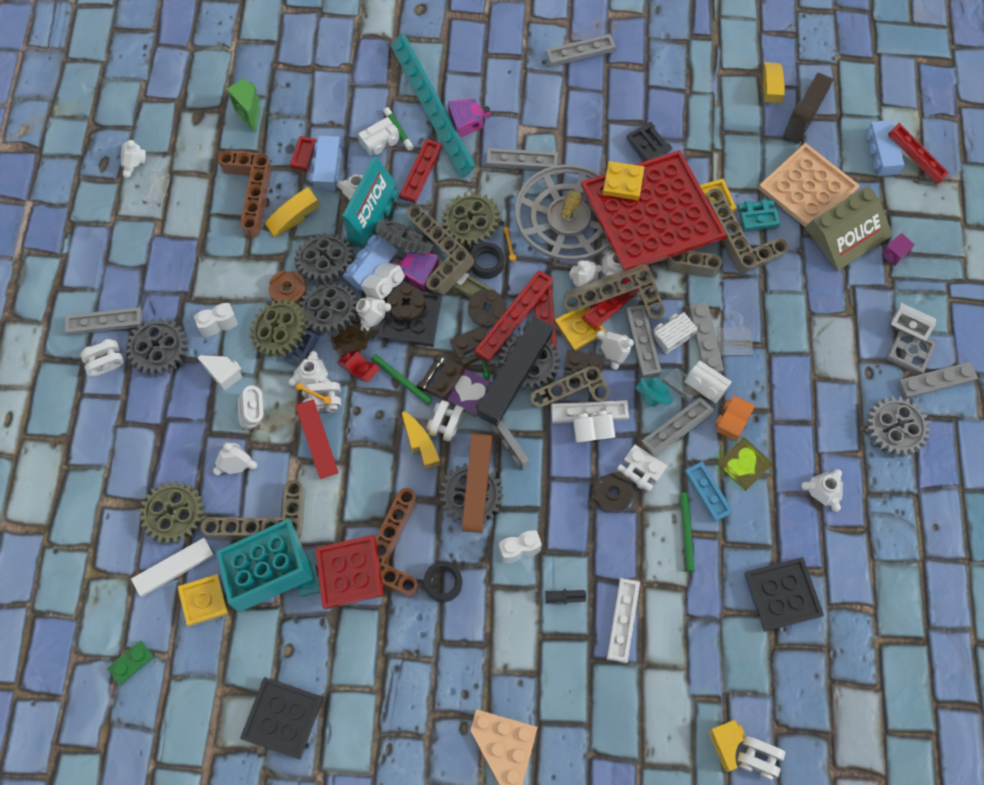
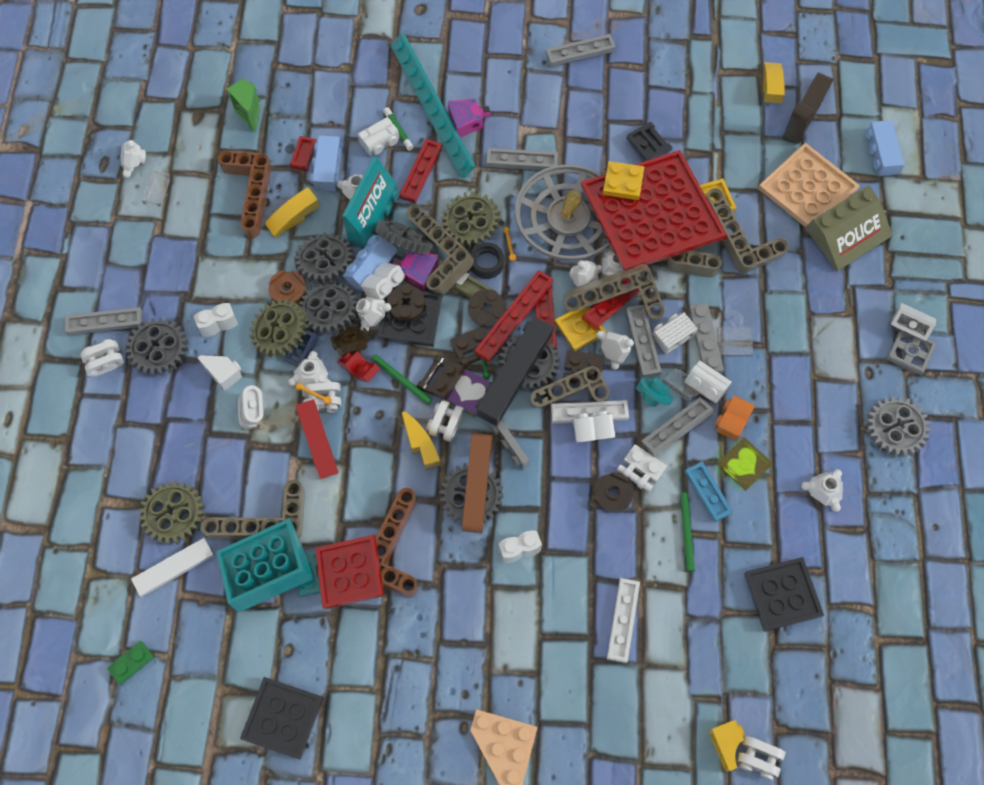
yellow plate [178,574,229,627] -> none
white rock [213,442,257,476] -> none
black tyre [424,561,463,603] -> none
black axle [545,588,586,605] -> none
teal plate [737,199,781,232] -> none
magenta brick [881,233,915,266] -> none
red tile [888,123,949,185] -> none
light grey plate [898,362,978,400] -> none

